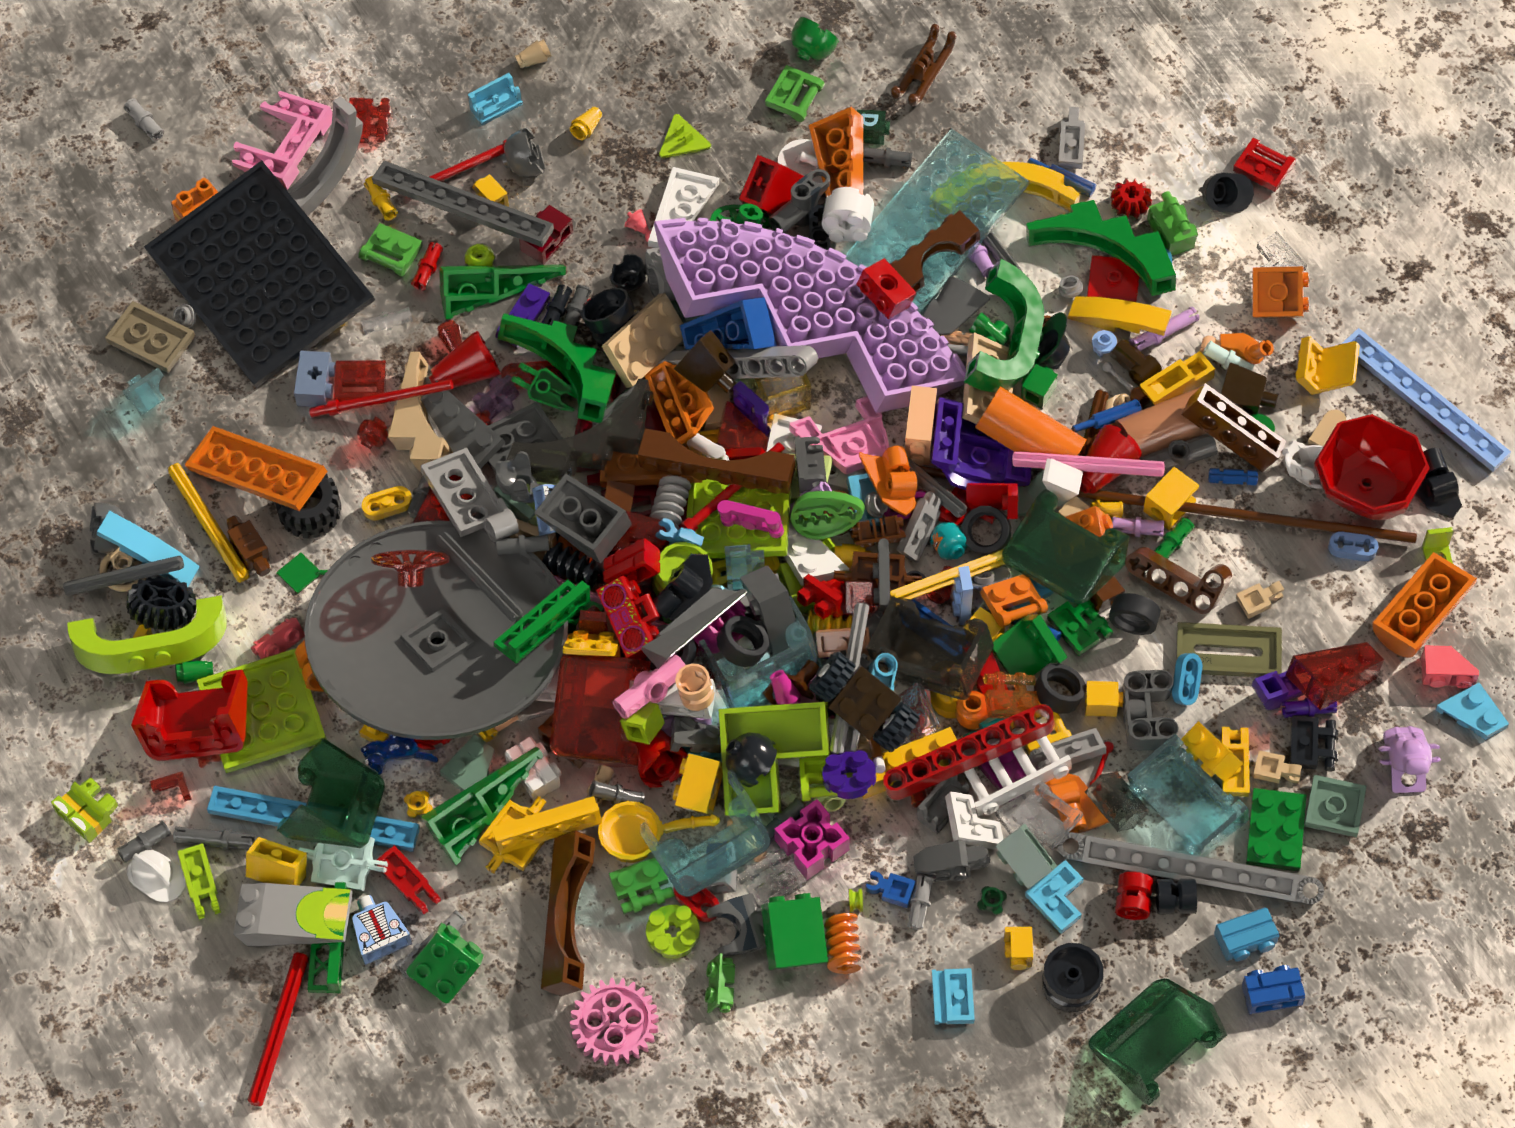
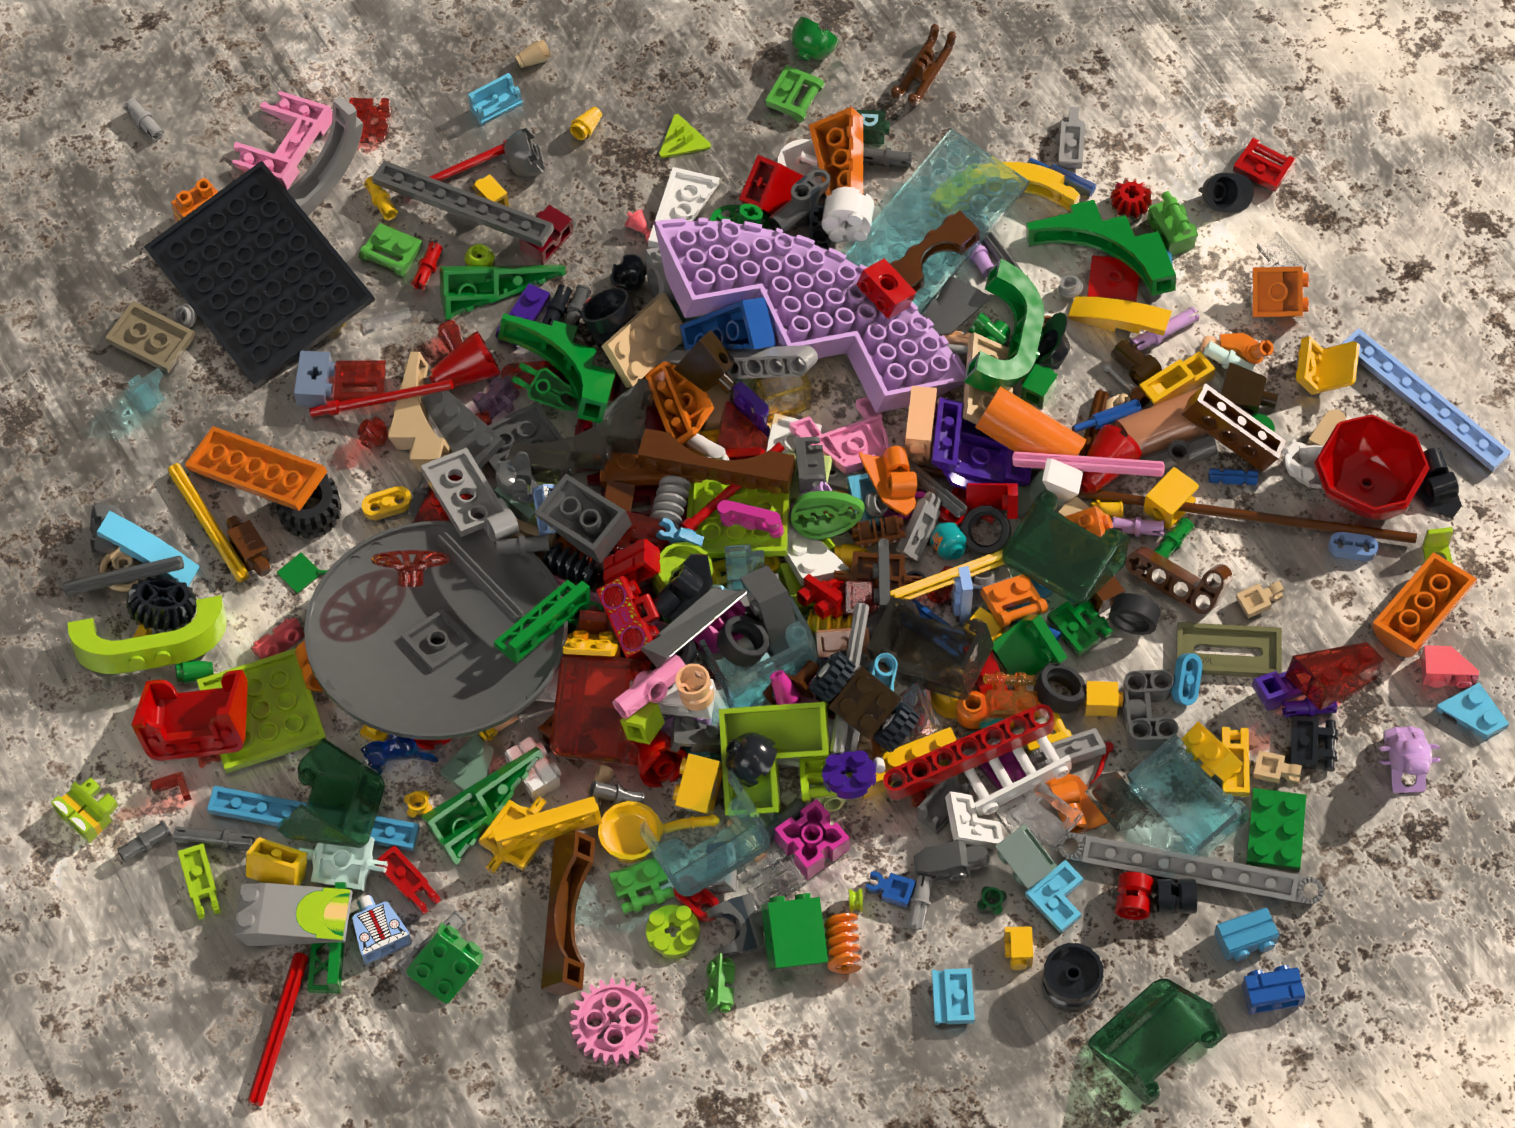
white piece [127,850,186,902] -> none
light blue plate [1092,330,1117,357] -> none
sand green plate [1304,775,1367,838] -> none

